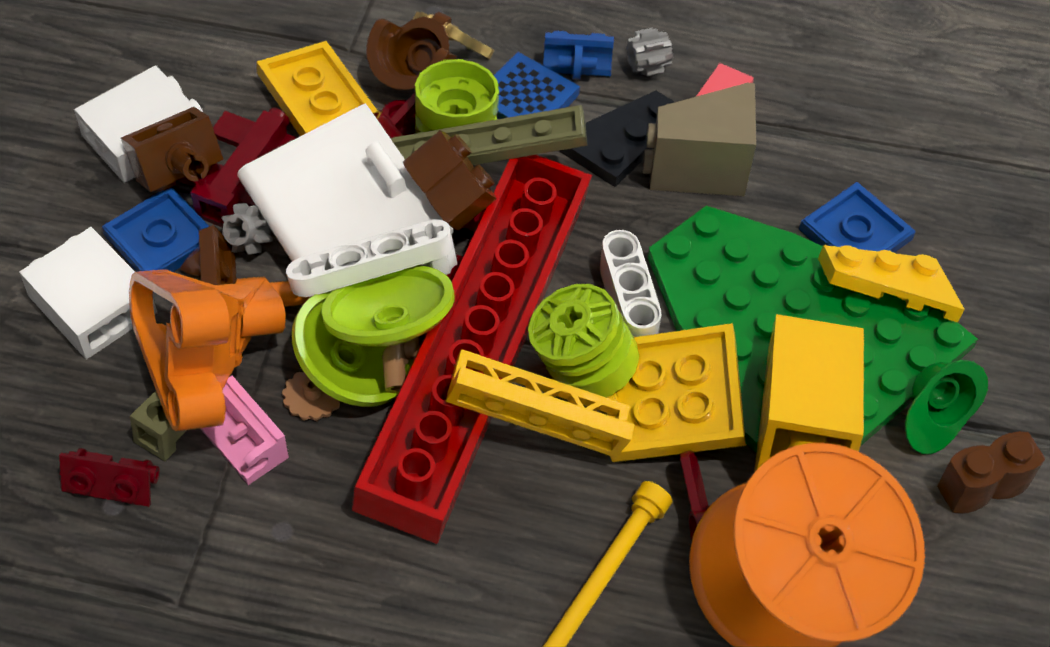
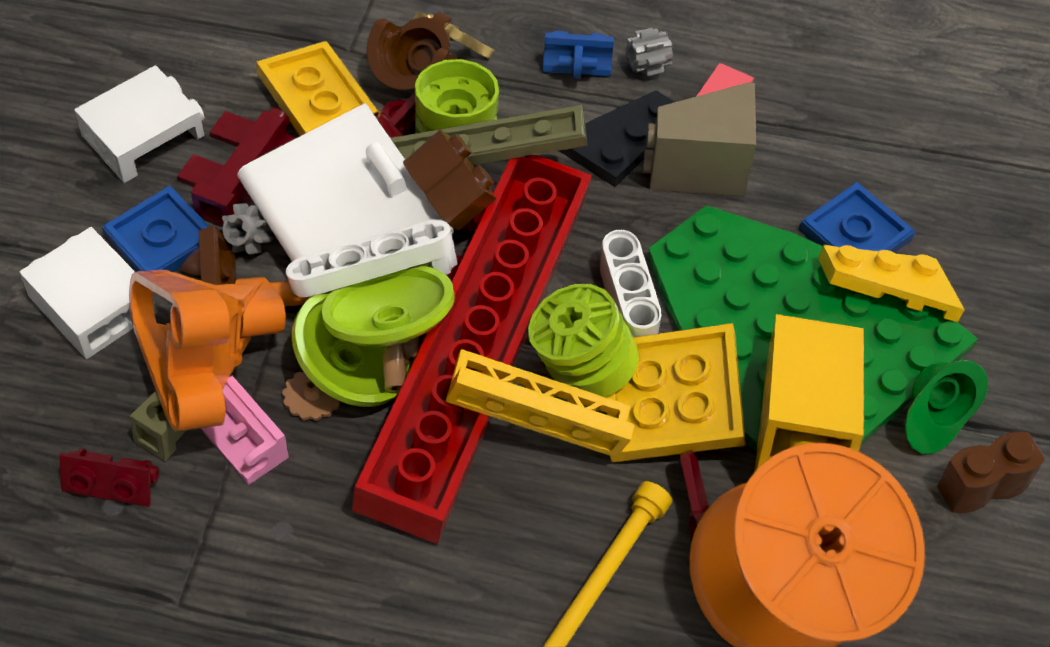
reddish brown brick [120,106,224,192] -> none
blue tile [494,52,580,119] -> none

